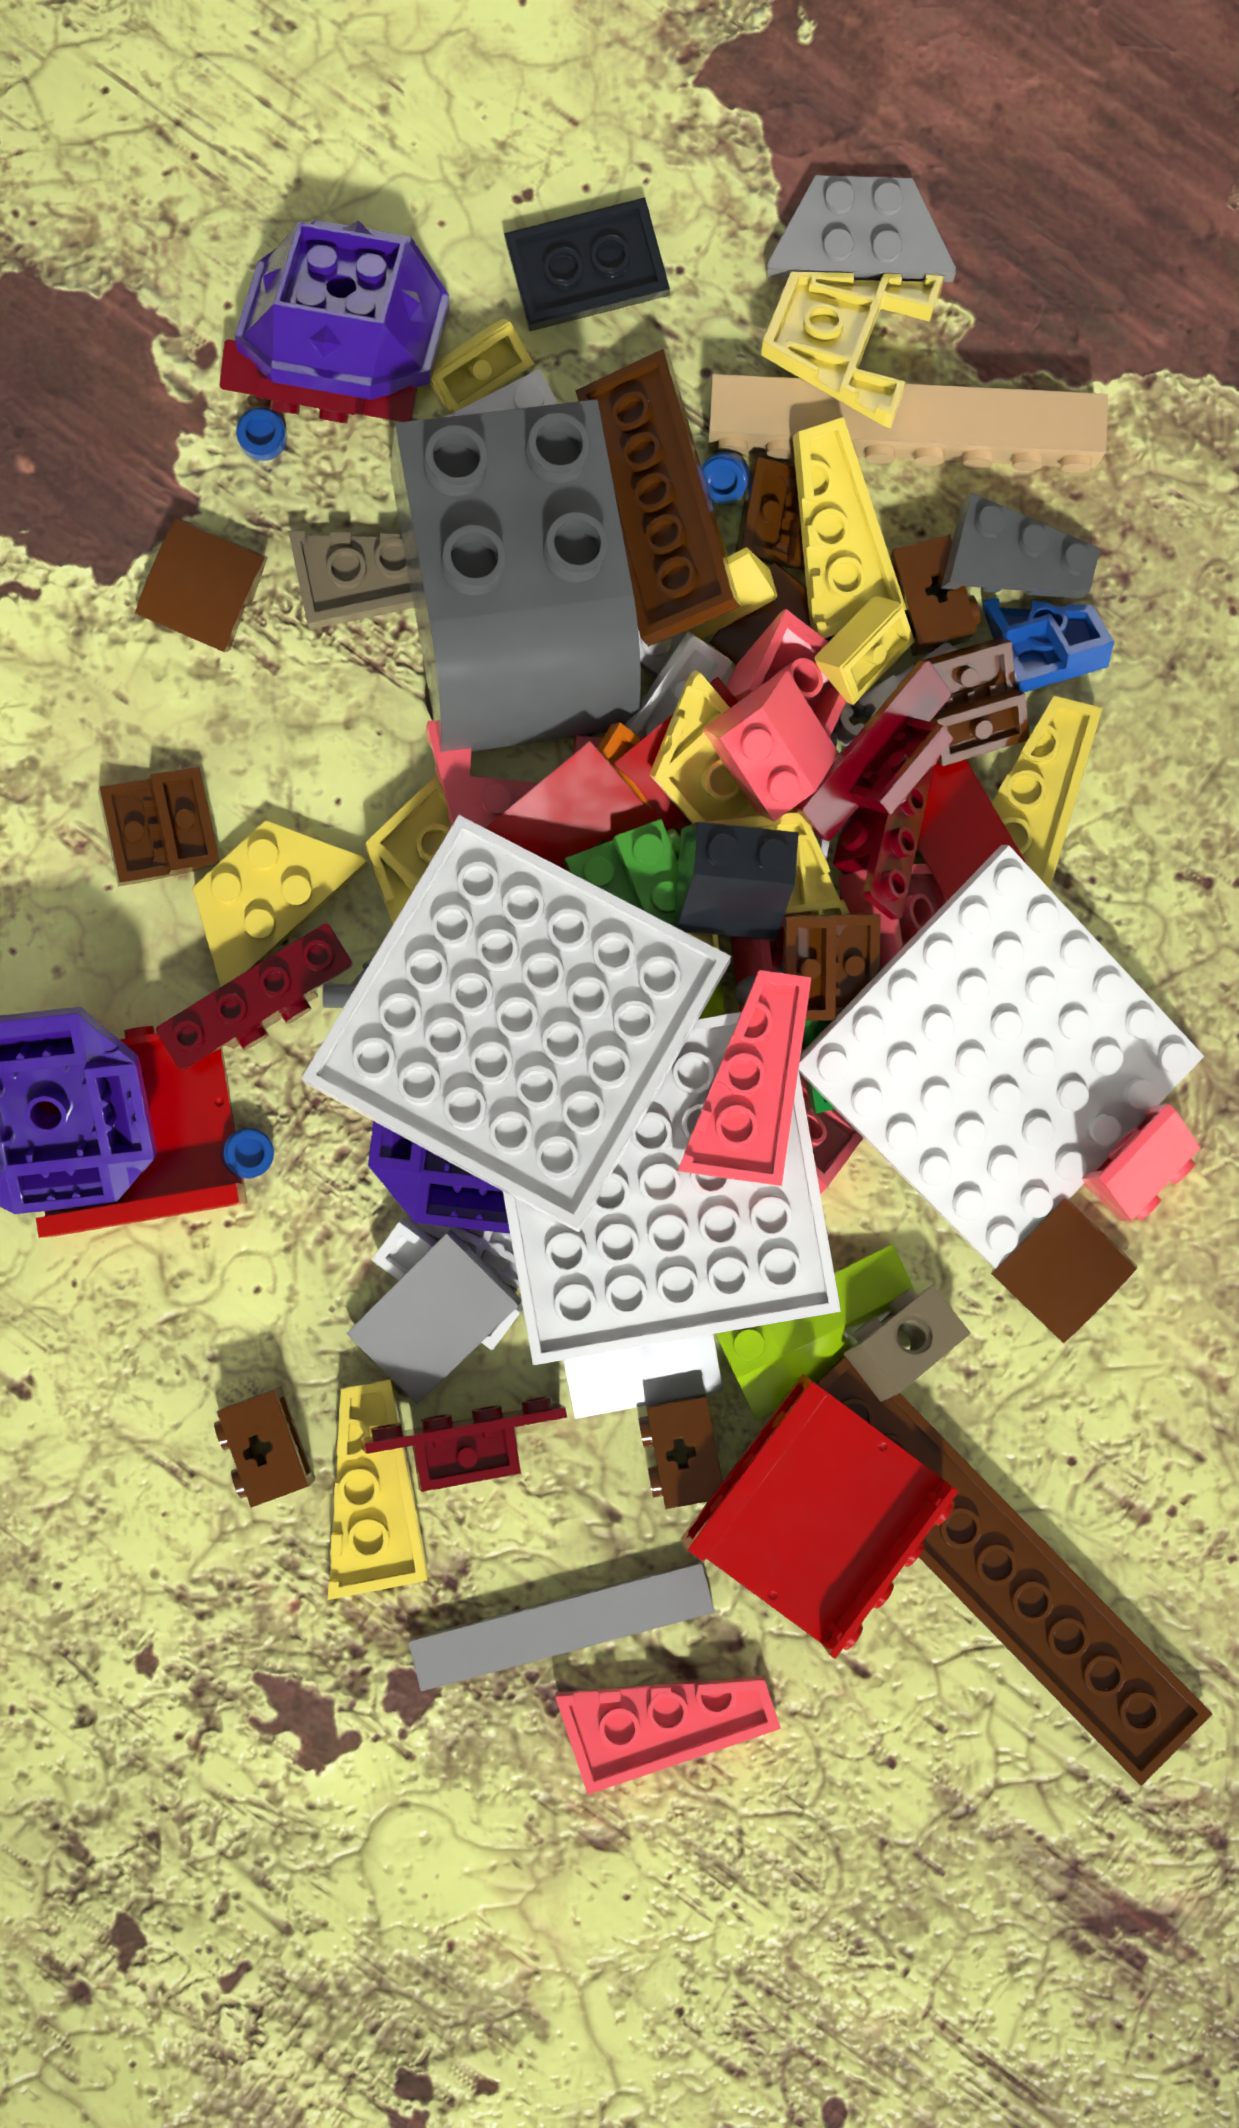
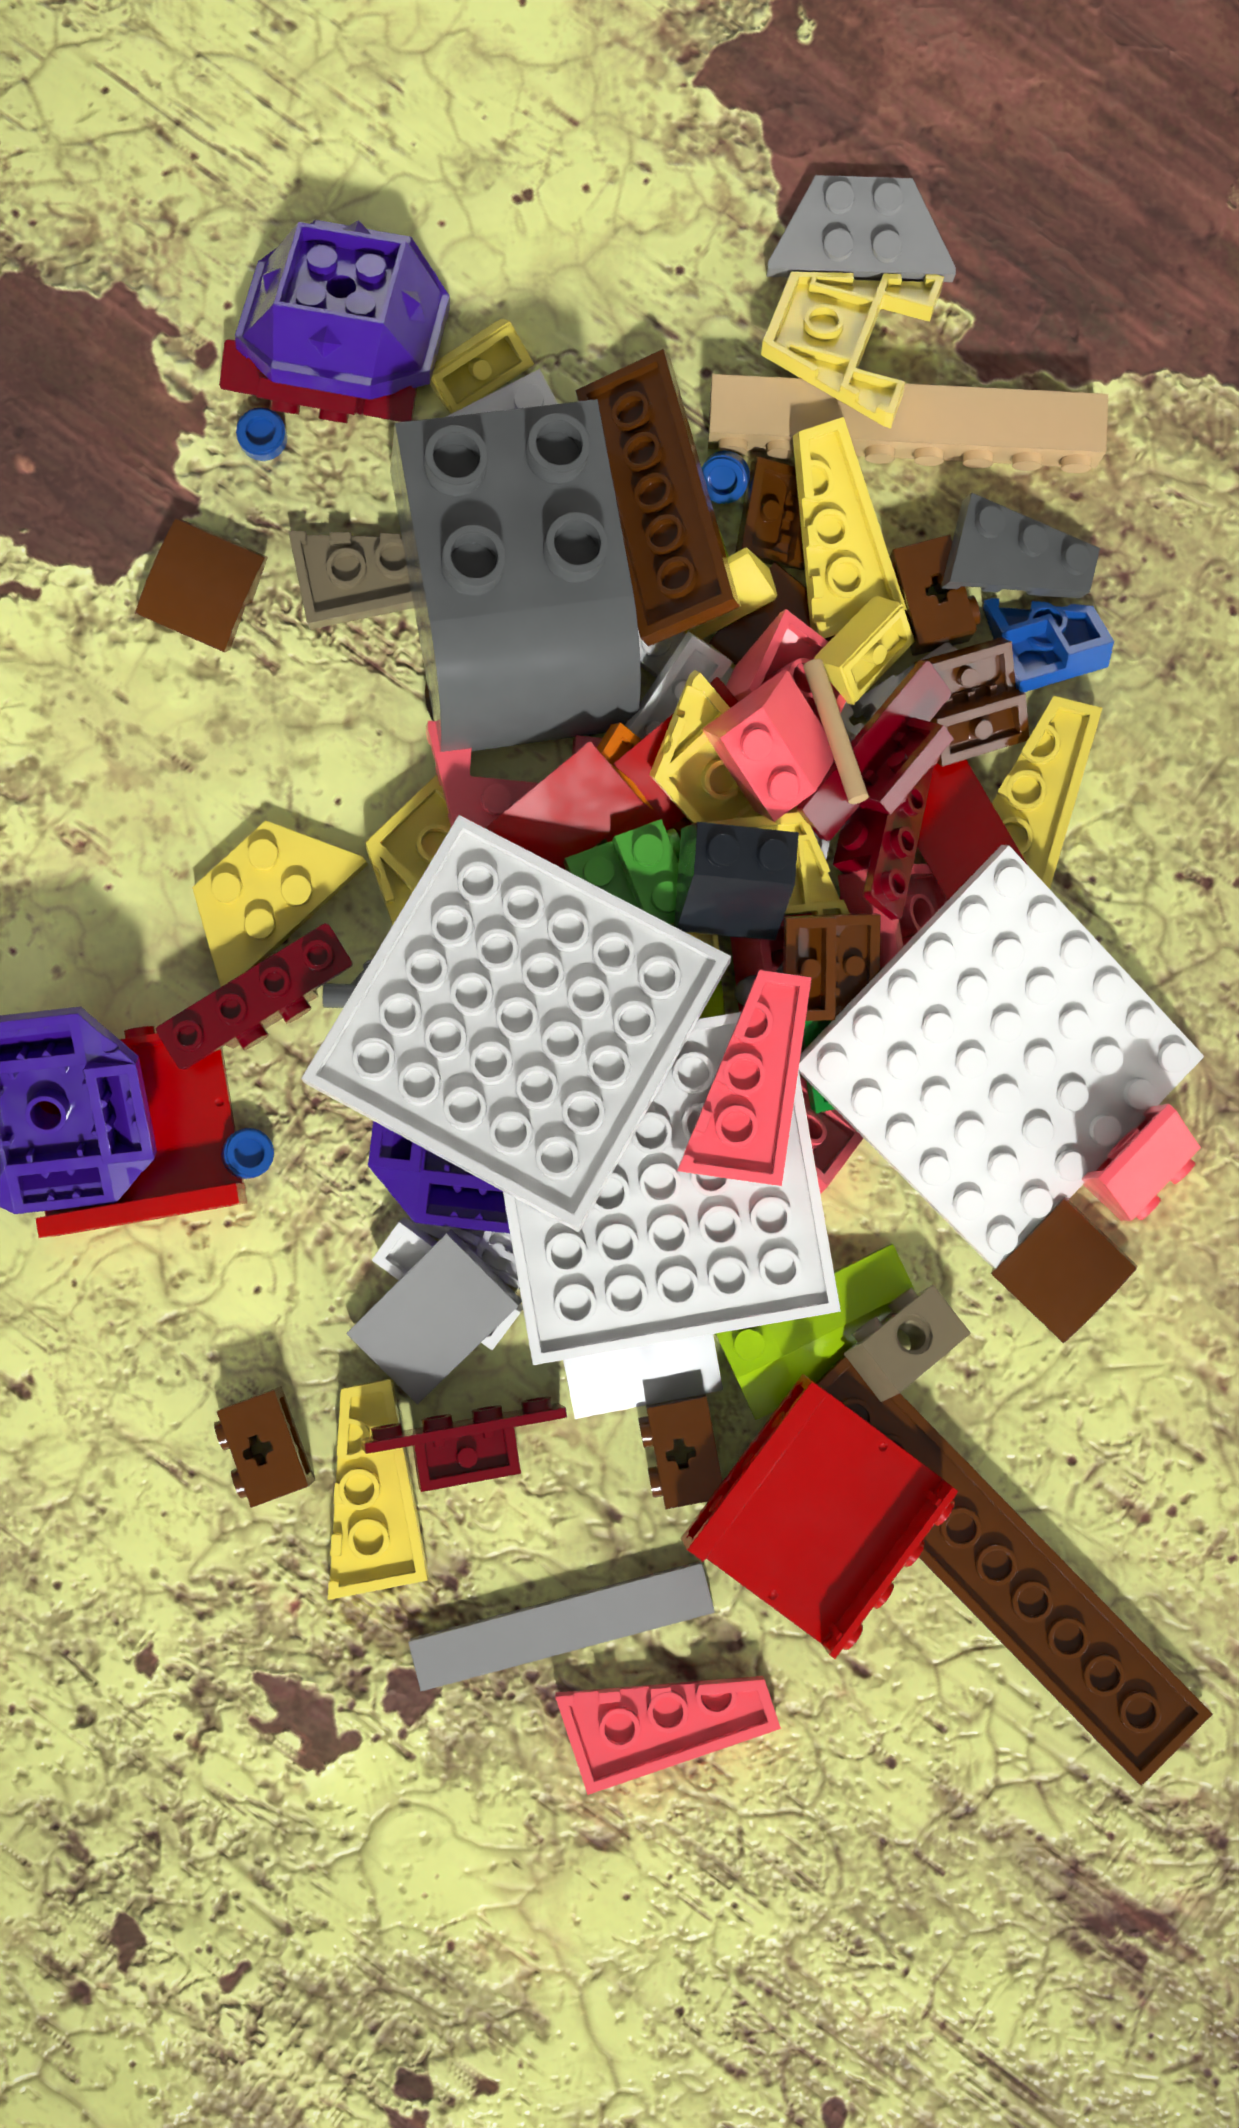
reddish brown slope [98,767,220,887] -> none
black tile [504,197,670,332] -> none
none -> tan bar [803,659,869,804]

